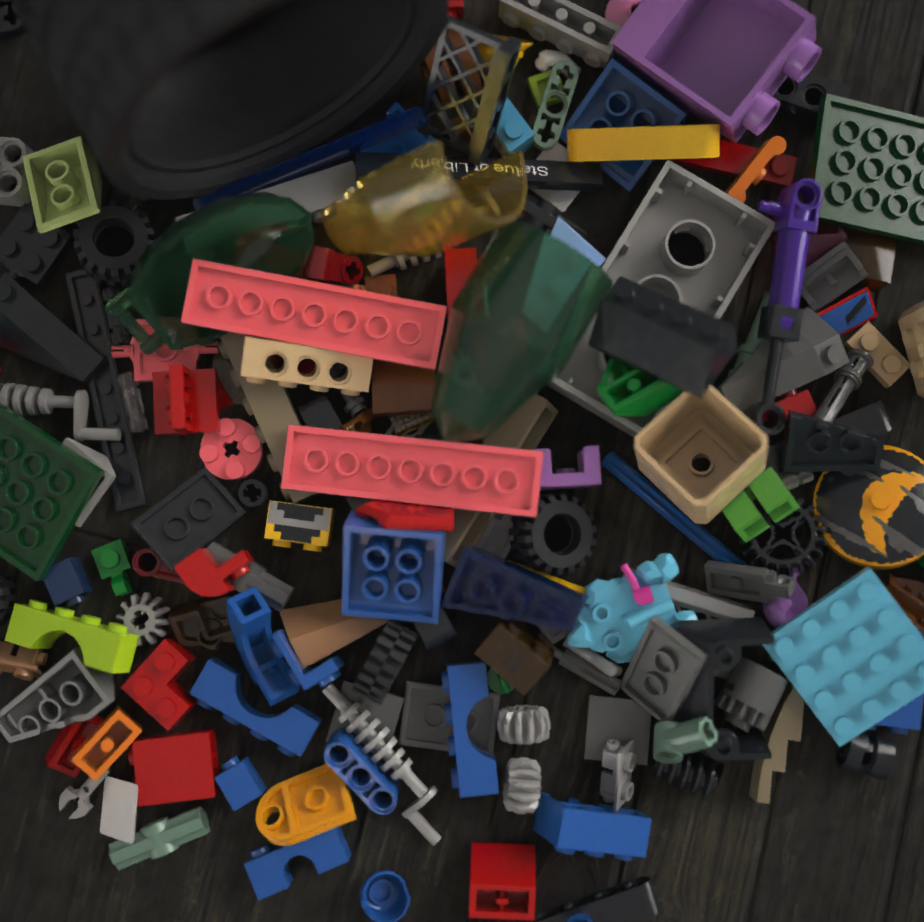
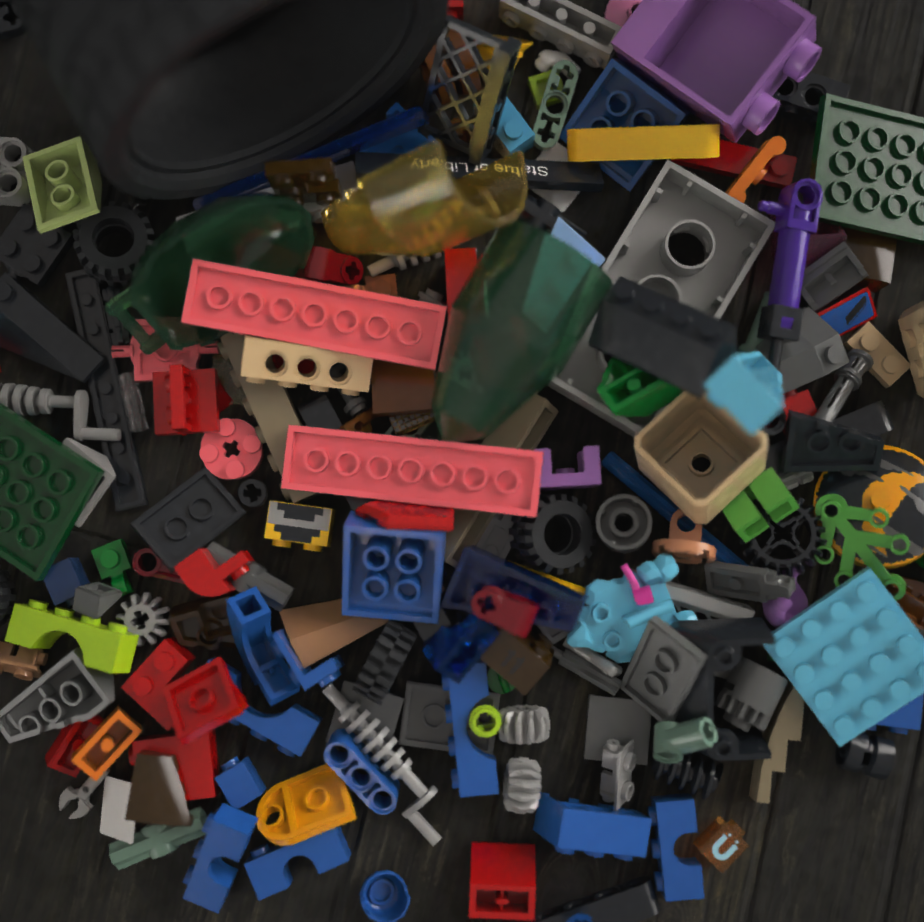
none -> dark grey slope [73,582,122,619]
none -> dark brown slope [125,750,194,826]
none -> red bracket [162,656,249,745]
none -> blue arch [183,803,258,913]
none -> dark brown plate [264,157,343,208]
none -> light grey plate [418,288,447,306]
none -> clear blue arch [422,612,500,684]
none -> lime cone [469,705,502,738]
none -> dark red piece [471,585,539,638]
none -> dark grey gear [596,494,652,554]
none -> blue arch [647,793,705,902]
none -> nougat tile [651,509,717,564]
none -> clear orange brick [693,815,749,873]
none -> medium azure wedge [703,351,784,436]
none -> bright green plant [814,493,910,601]

